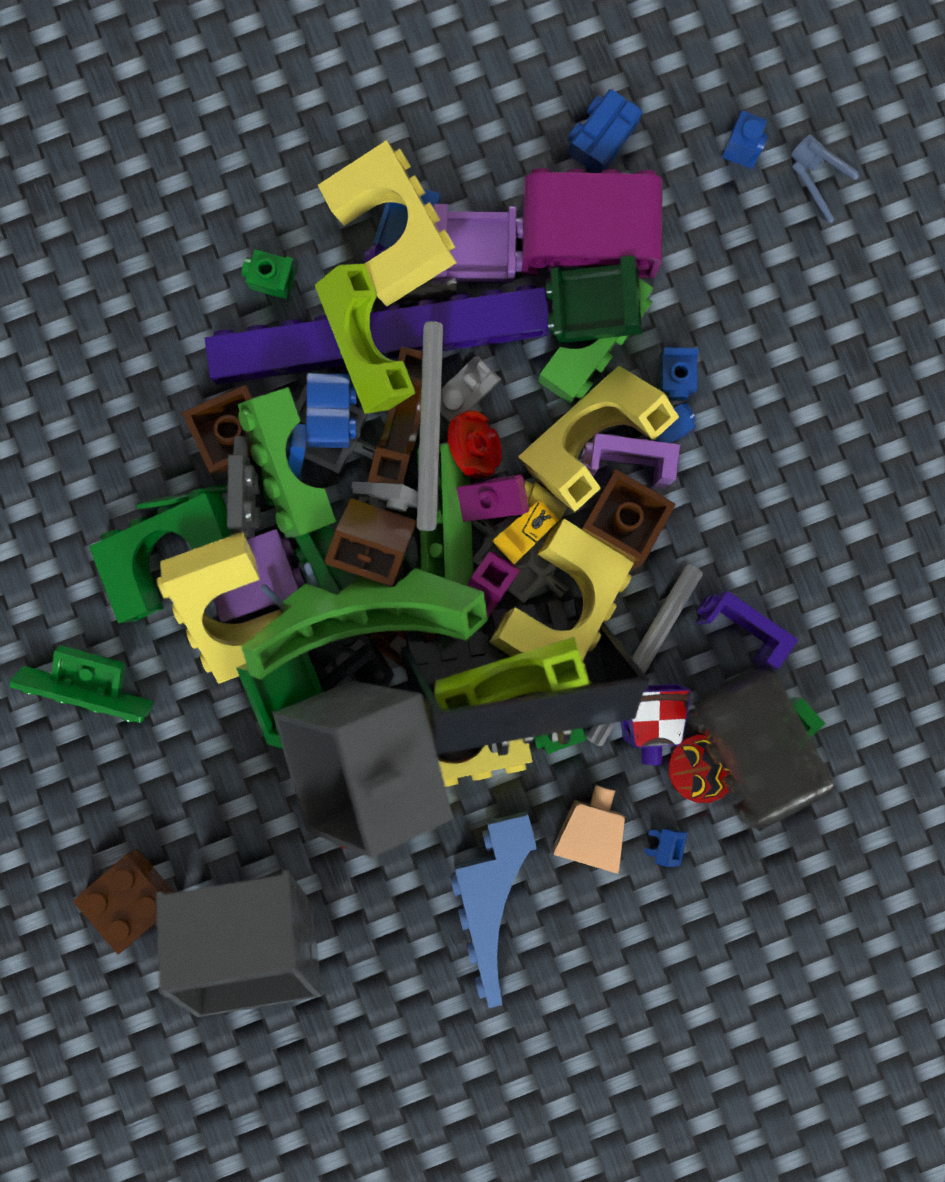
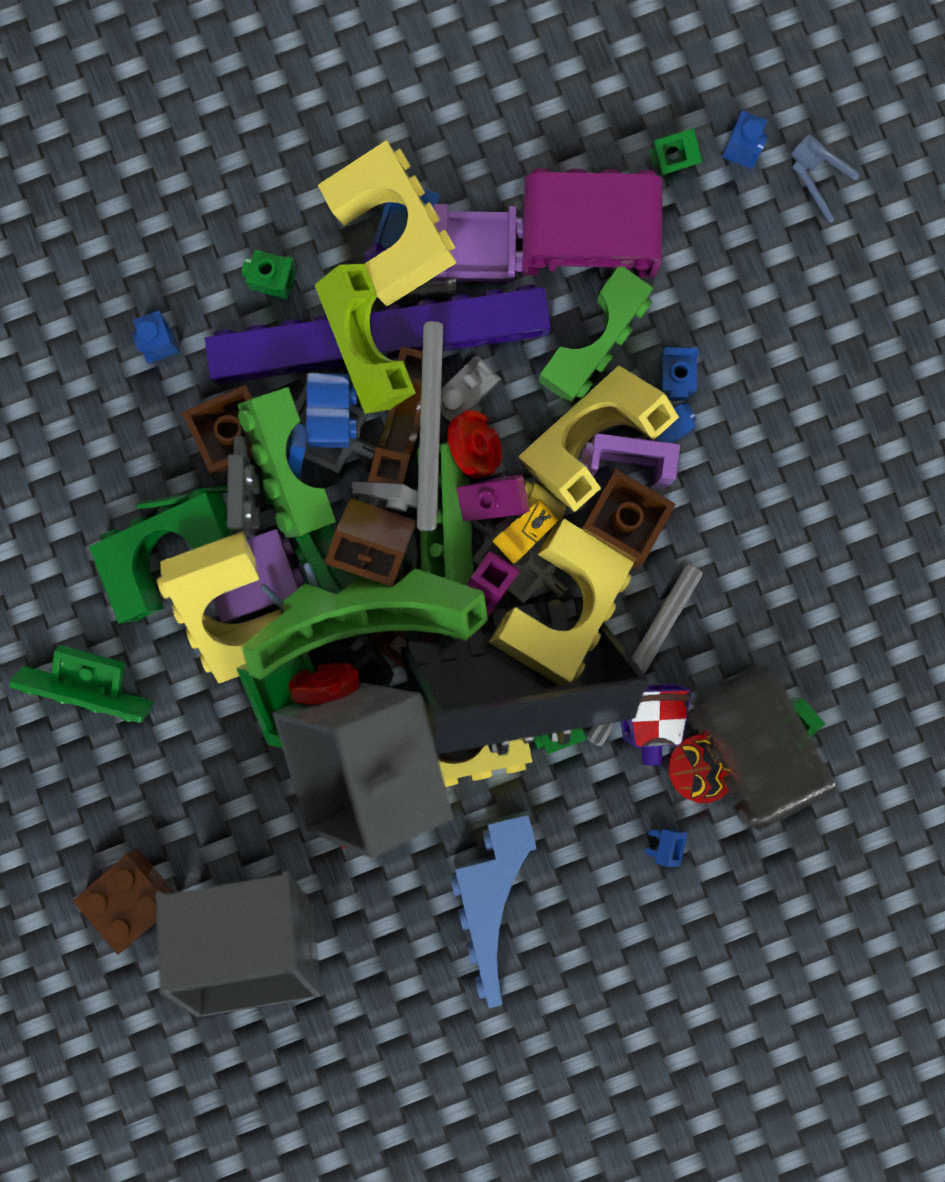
lime arch [435,637,589,711] -> none
dark green panel [546,255,642,343] -> none
light nougat torso [552,785,625,874] -> none
blue brick [568,89,643,173] -> none
dark purple panel [696,591,799,669] -> none
none -> blue brick [132,311,180,364]
none -> red tile [288,662,361,705]
none -> green brick [648,128,702,175]

